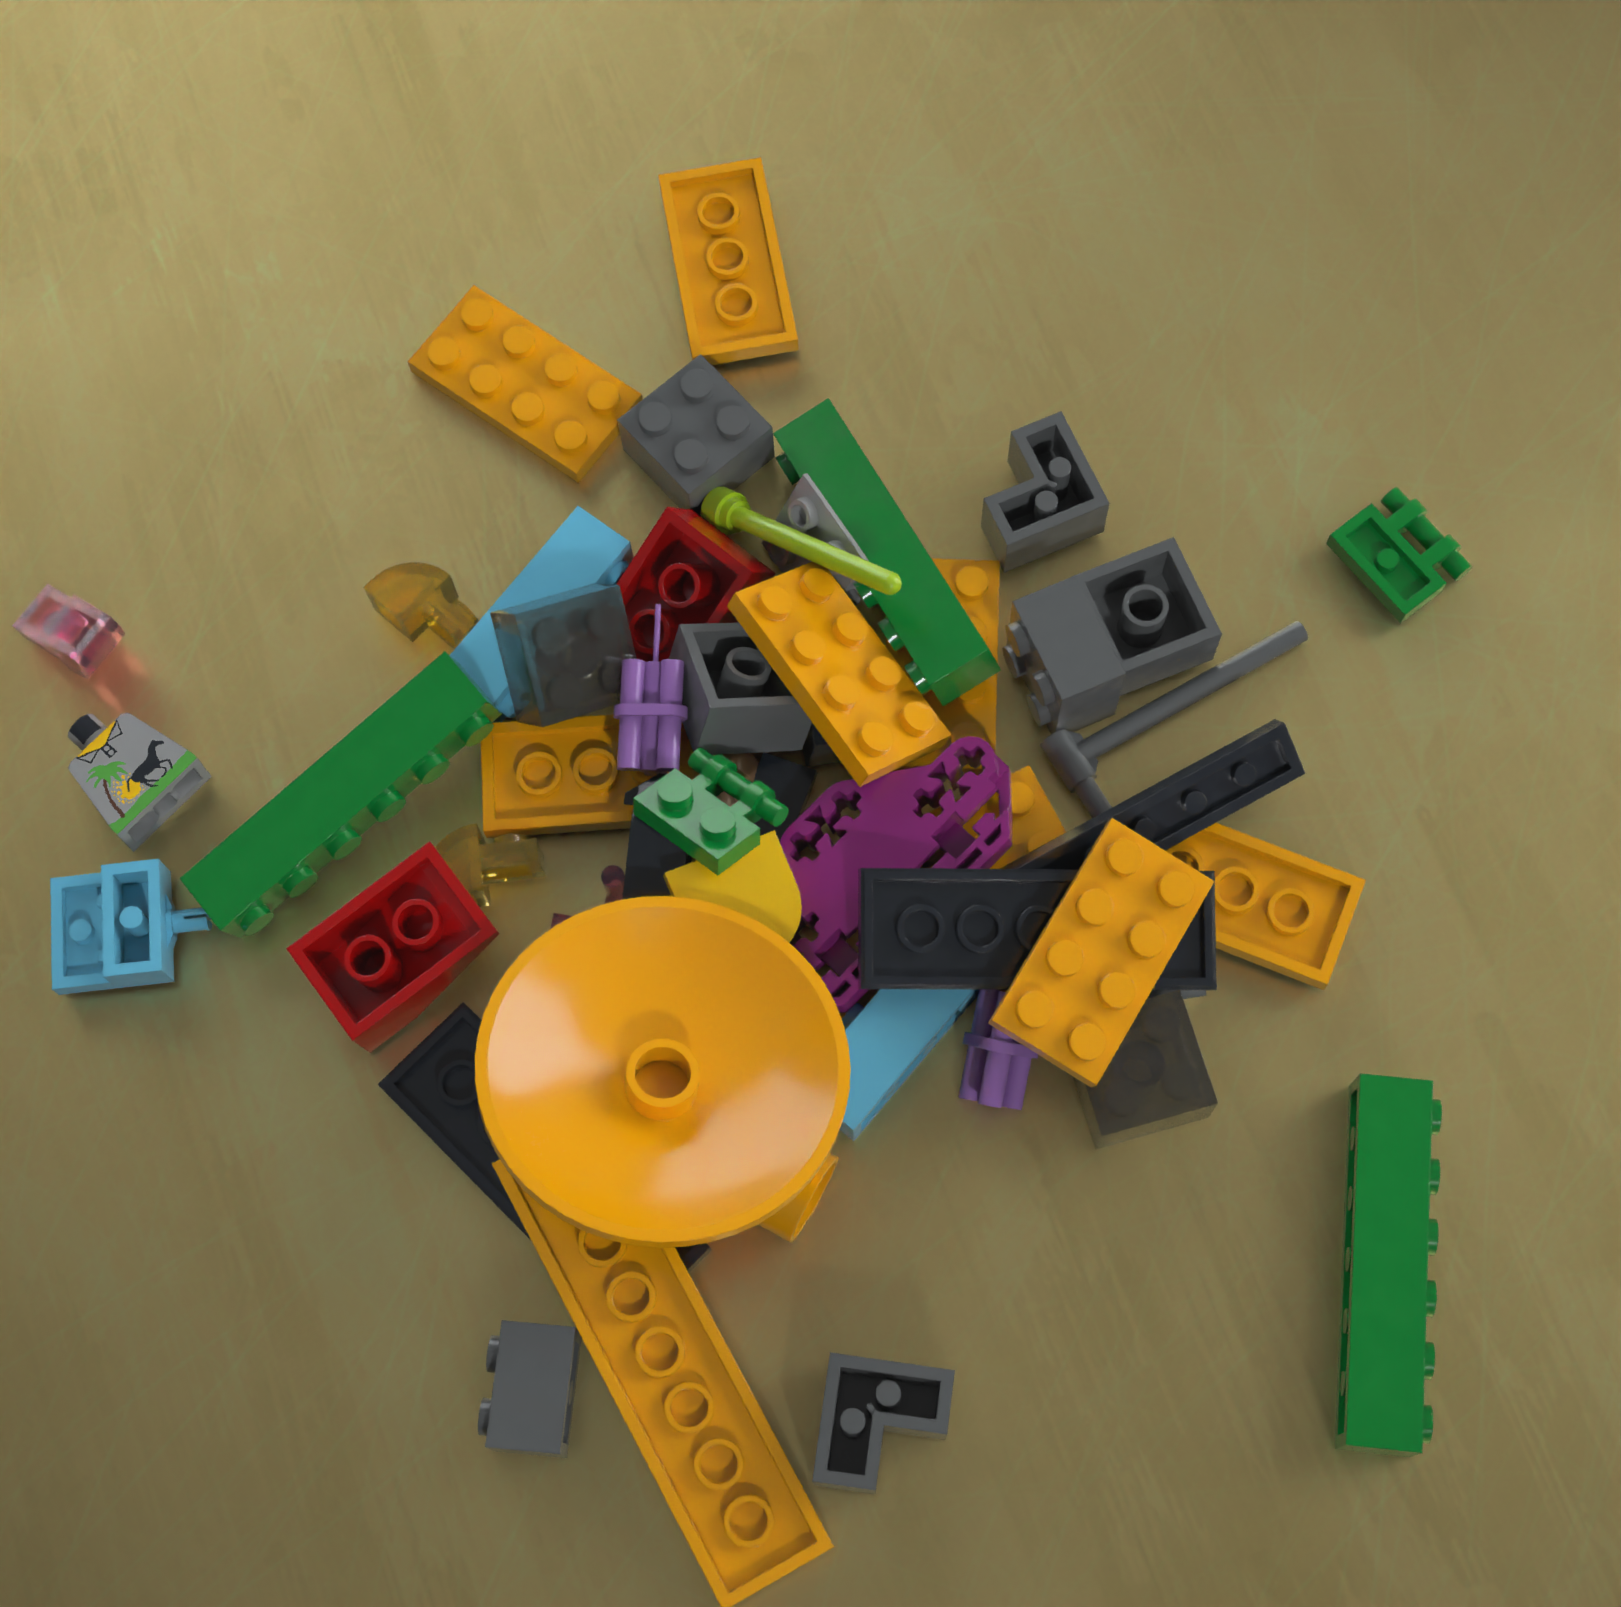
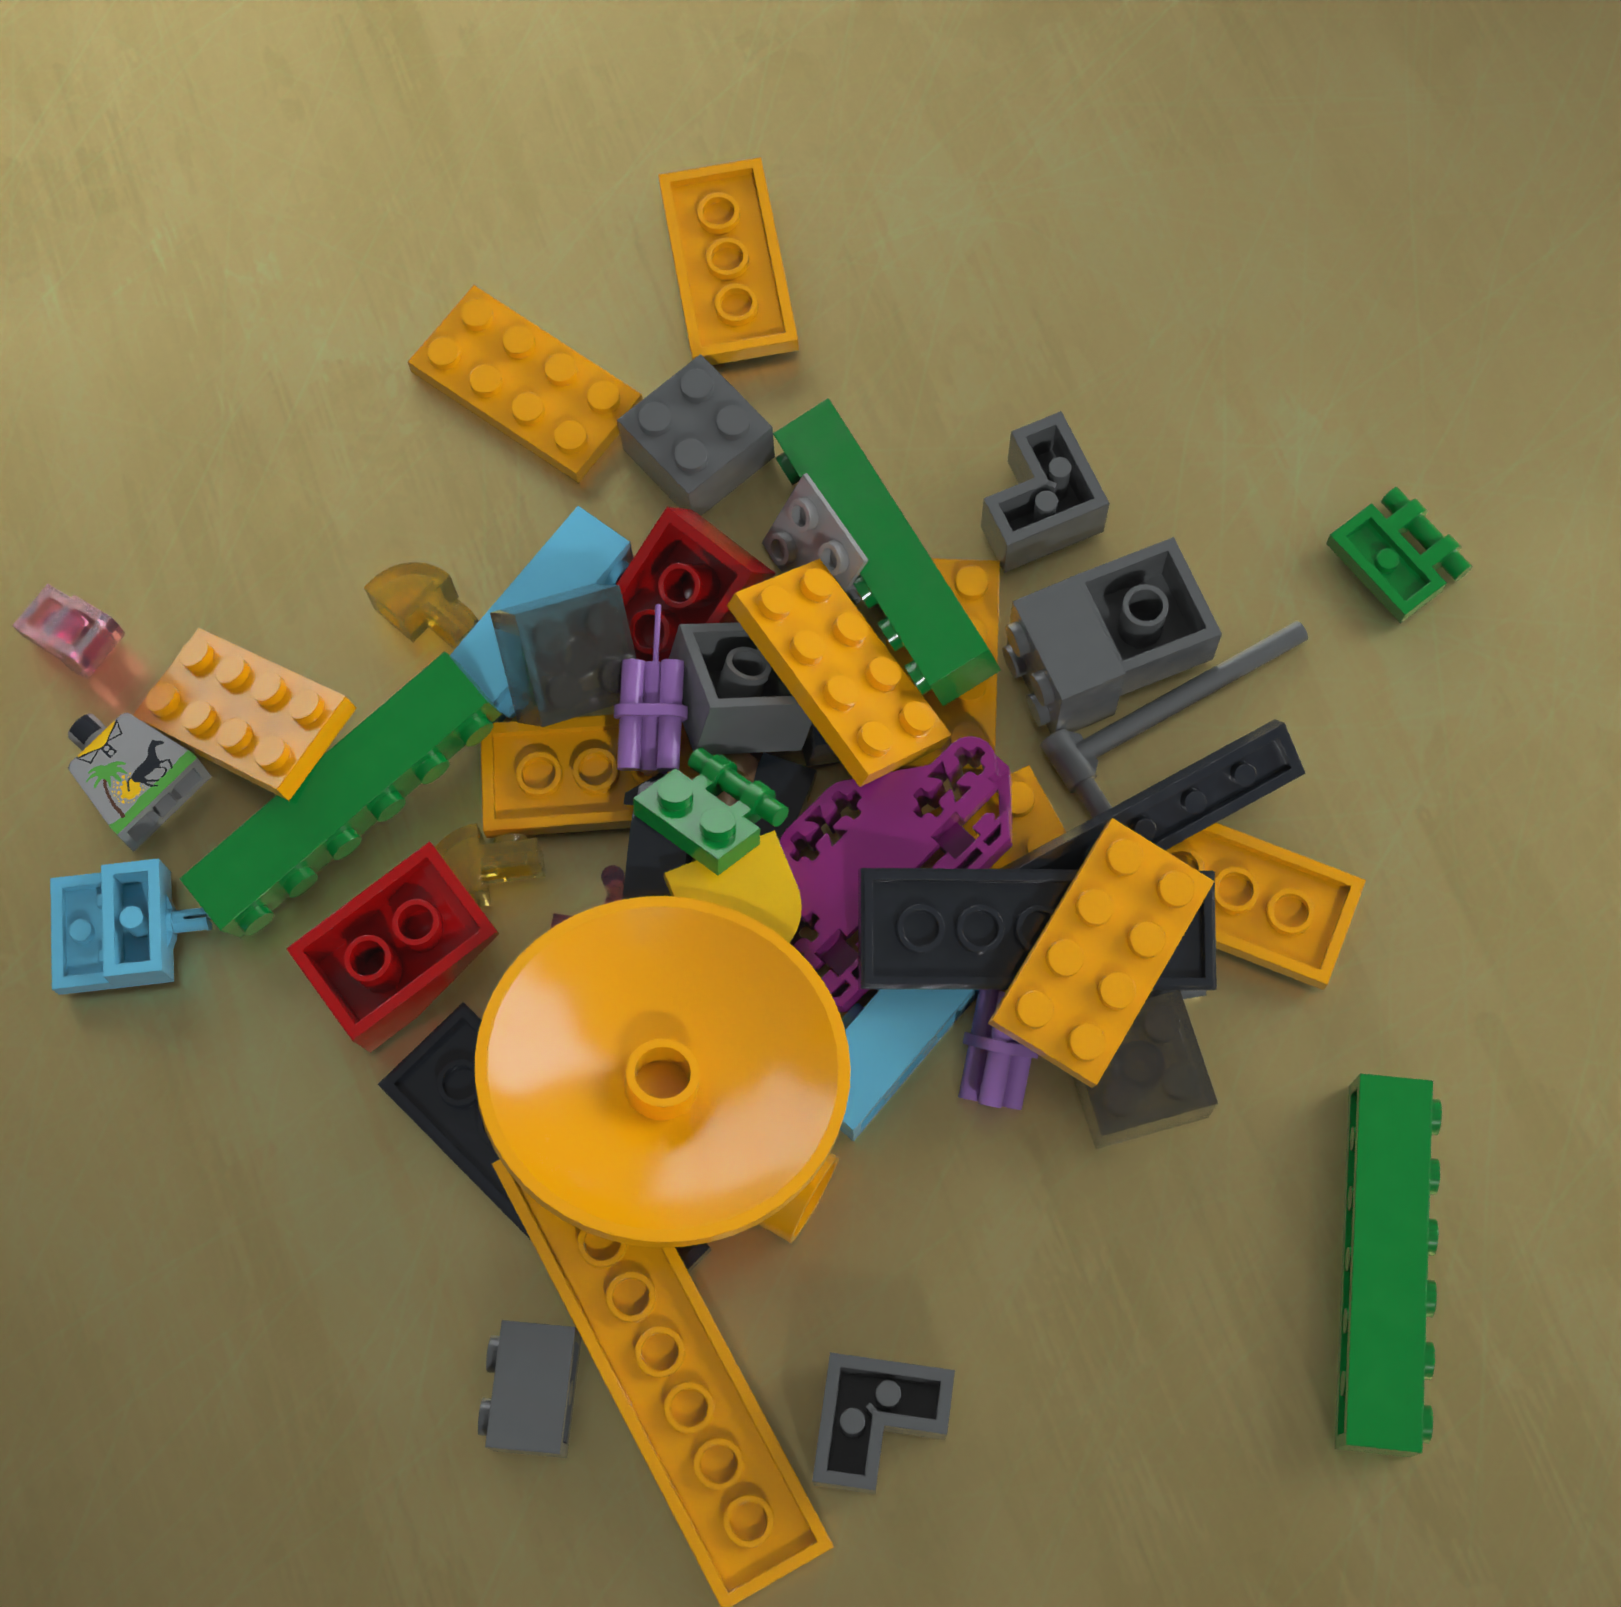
lime piece [701,486,902,595] -> none
none -> light orange plate [133,628,357,801]

